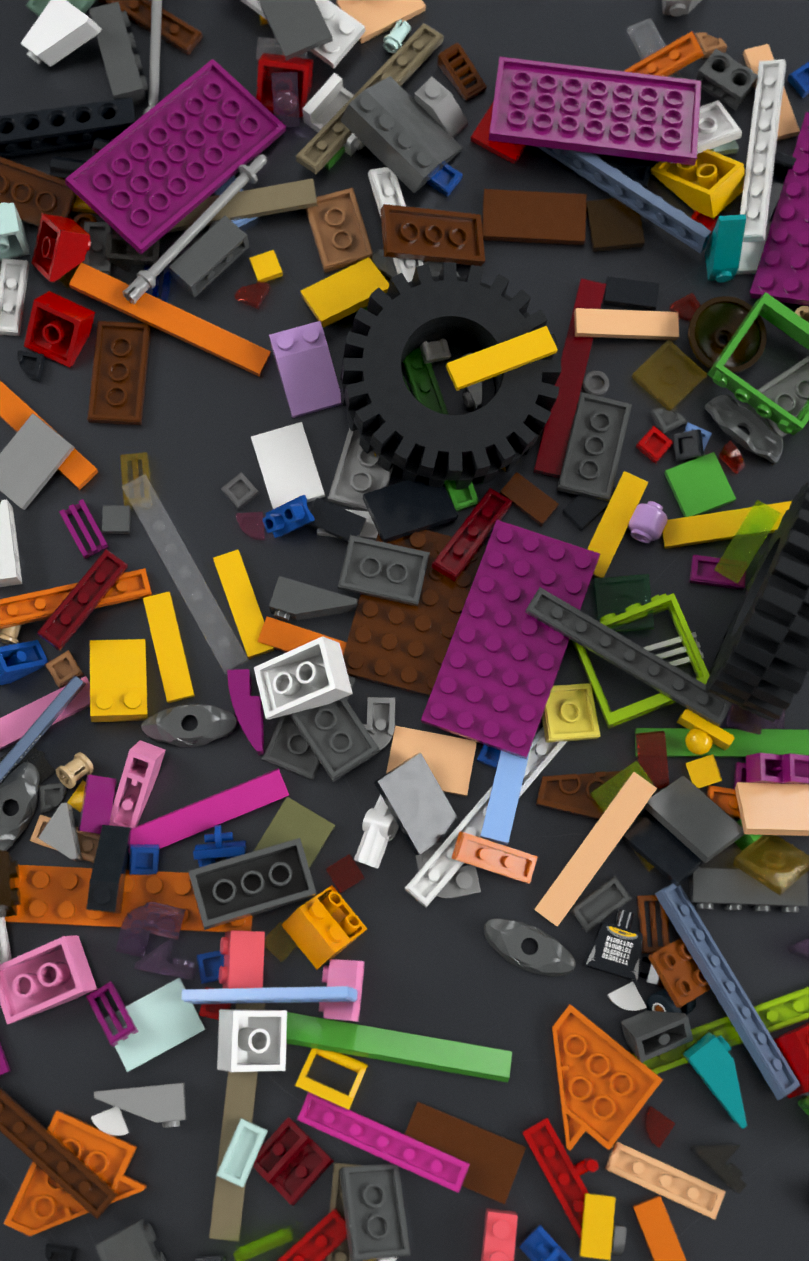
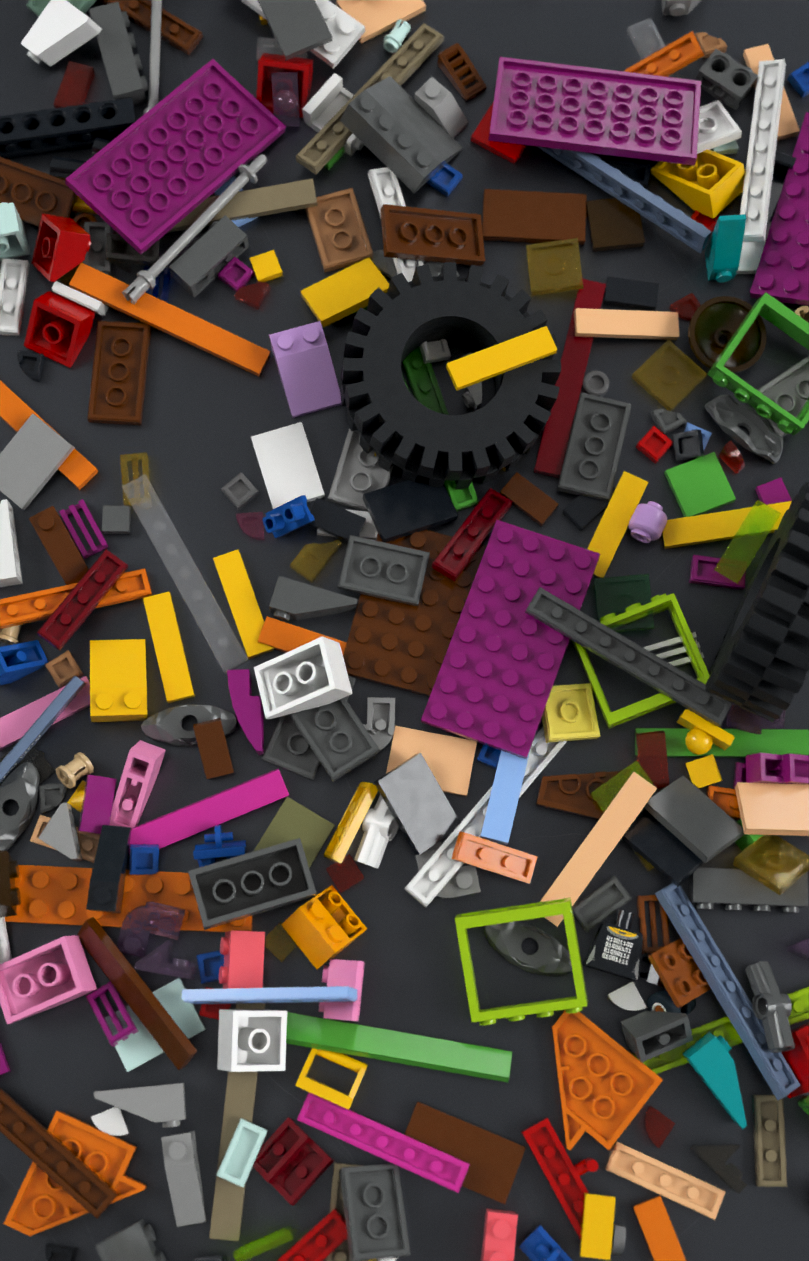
none -> reddish brown slope [29,506,89,585]
none -> white tile [51,281,108,316]
none -> clear red tile [53,61,95,108]
none -> reddish brown tile [77,917,197,1070]
none -> light grey slope [161,1131,207,1227]
none -> reddish brown tile [193,718,234,779]
none -> magenta tile [217,256,255,294]
none -> clear yellow tile [290,540,342,583]
none -> yellow tile [323,782,378,863]
none -> lime window [455,897,588,1025]
none -> clear yellow tile [526,238,583,296]
none -> dark grey piece [745,961,795,1053]
none -> dark tan tile [752,1095,787,1187]
none -> magenta tile [755,478,792,505]

